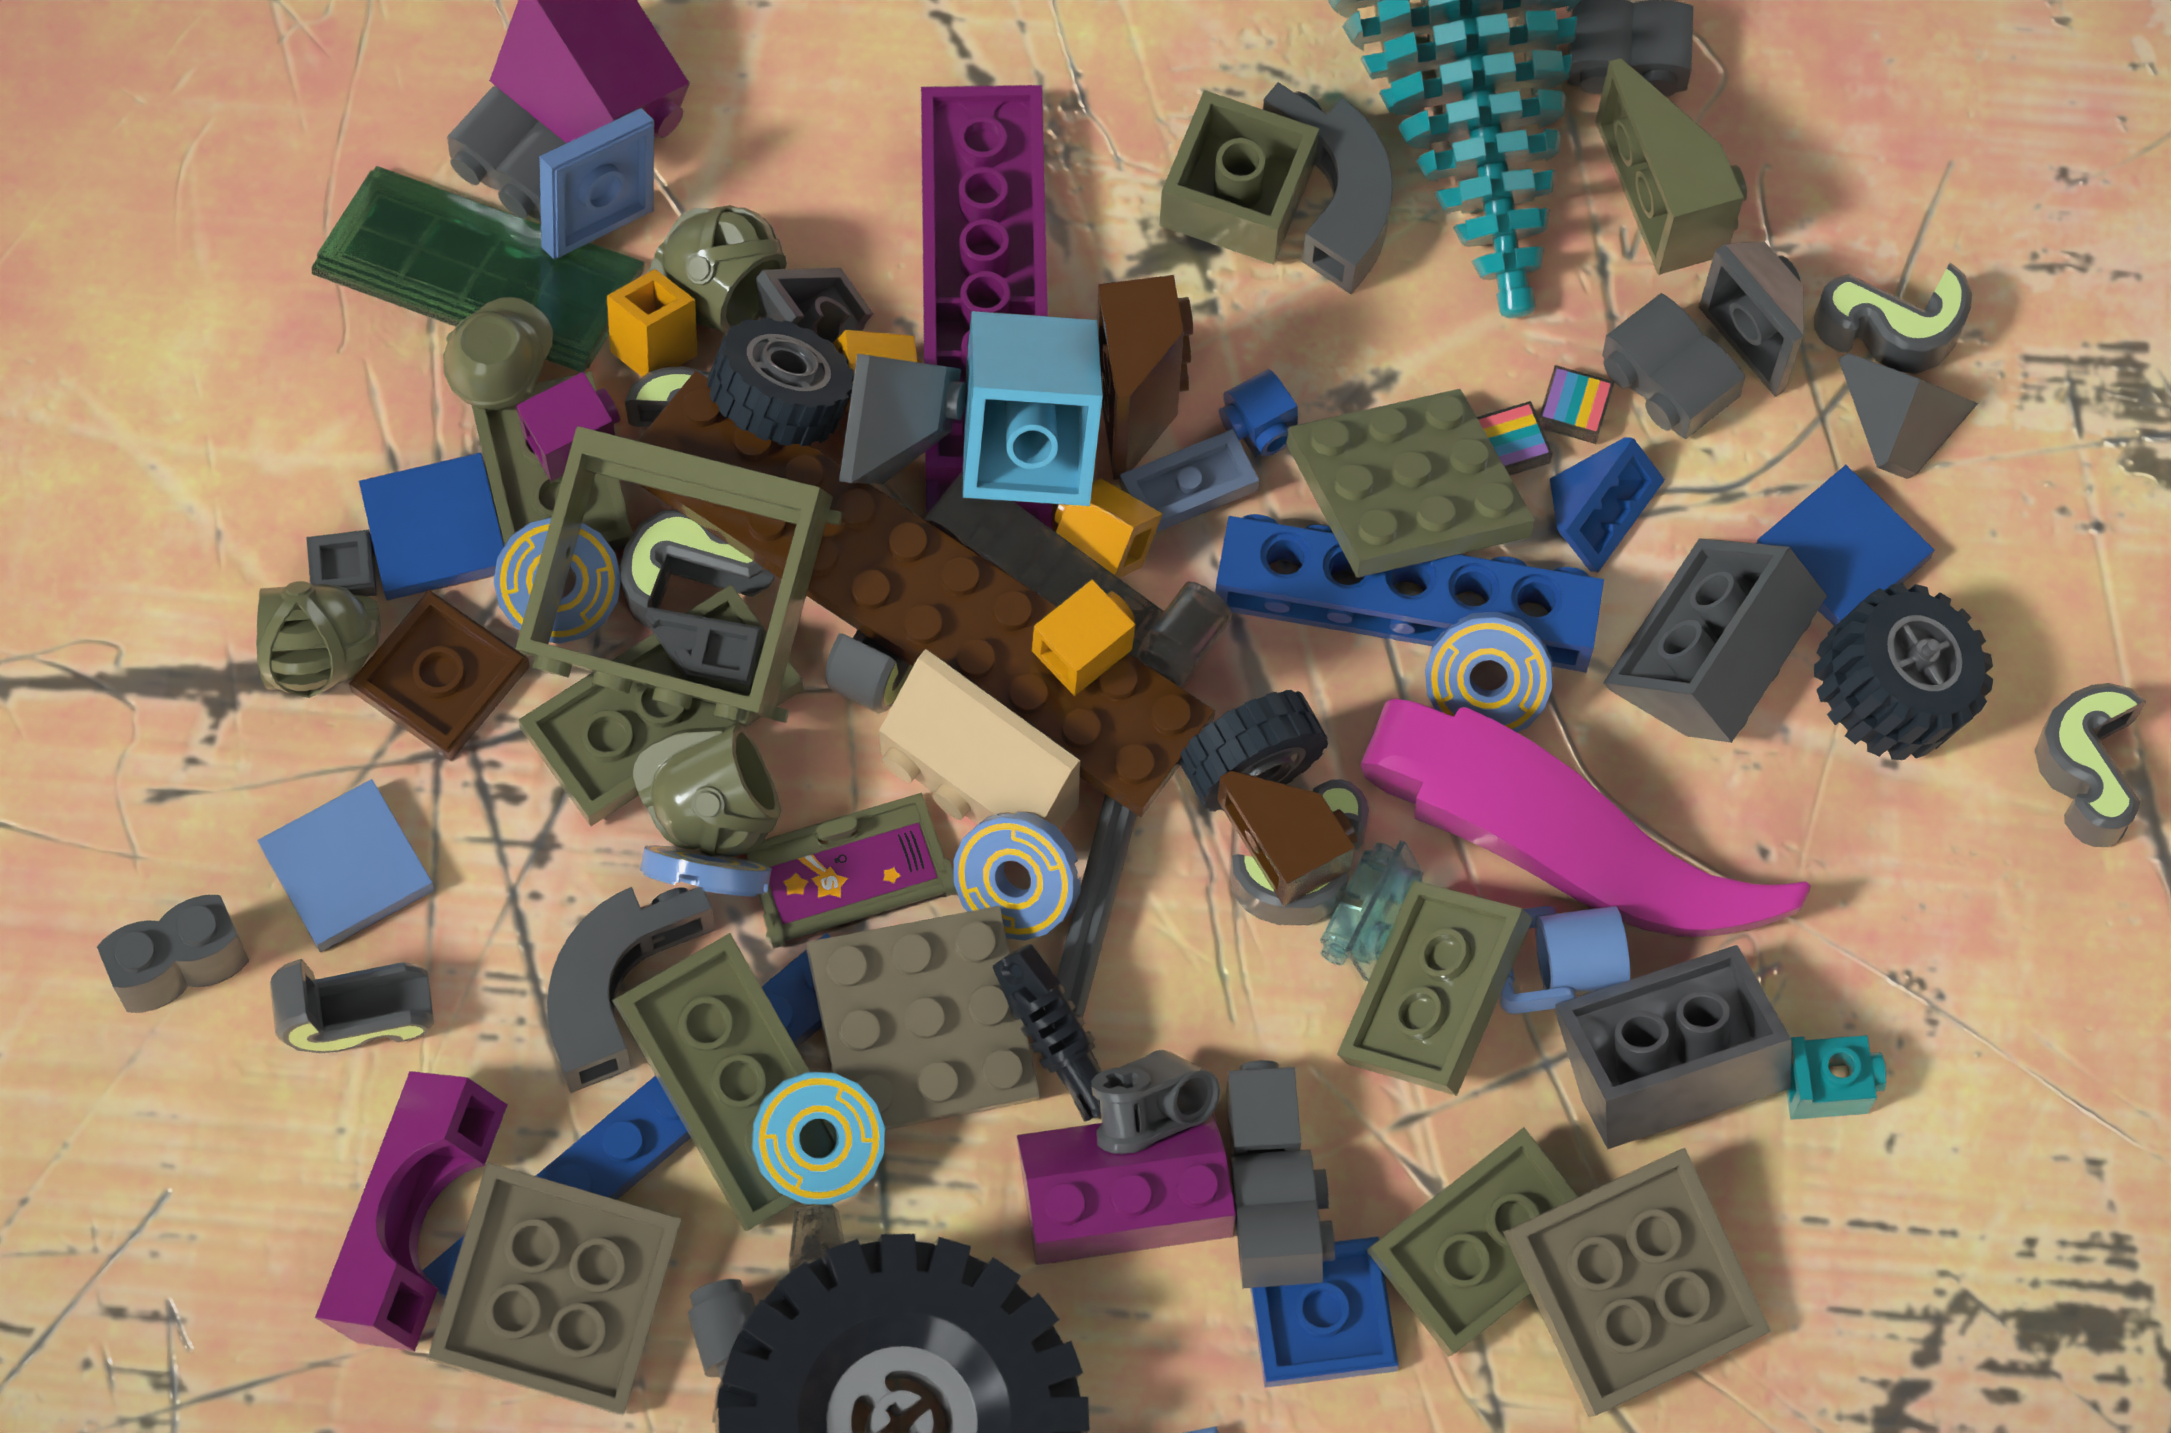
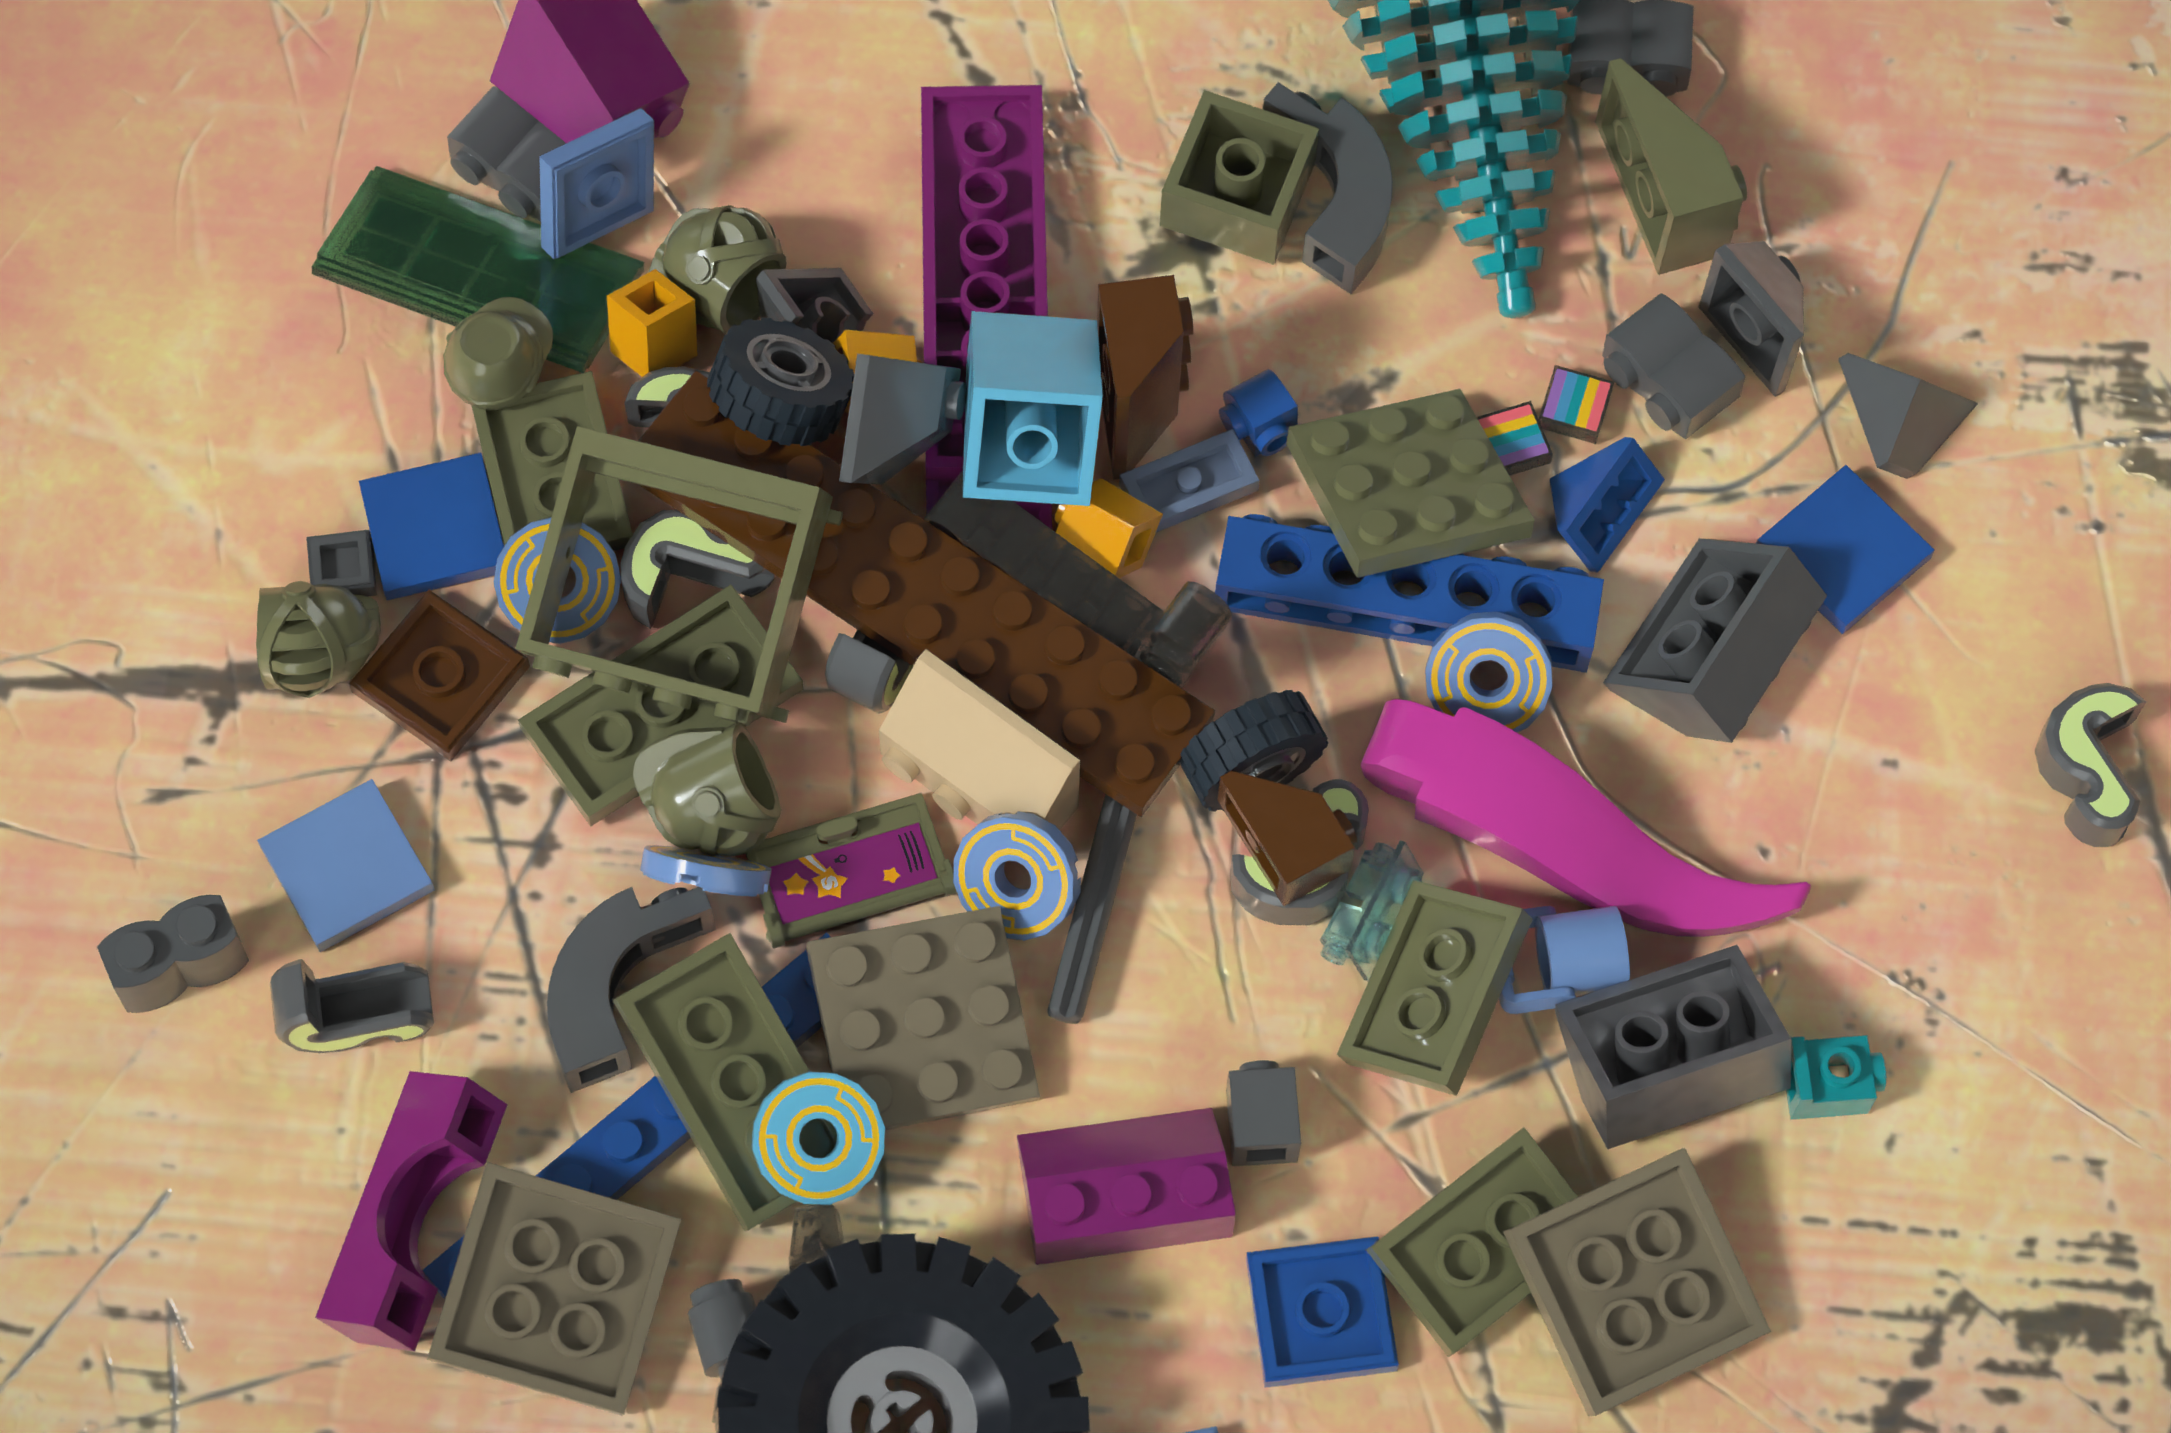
magenta brick [516,372,621,482] -> none
dark grey tile [645,607,764,694] -> none
black hinge [992,944,1102,1122] -> none
light orange brick [1032,580,1136,696] -> none
dark grey piece [1091,1049,1220,1154] -> none
dark grey brick [1231,1149,1335,1288] -> none
dark grey animal [1814,262,1972,374] -> none
black wheel [1814,583,1993,760] -> none

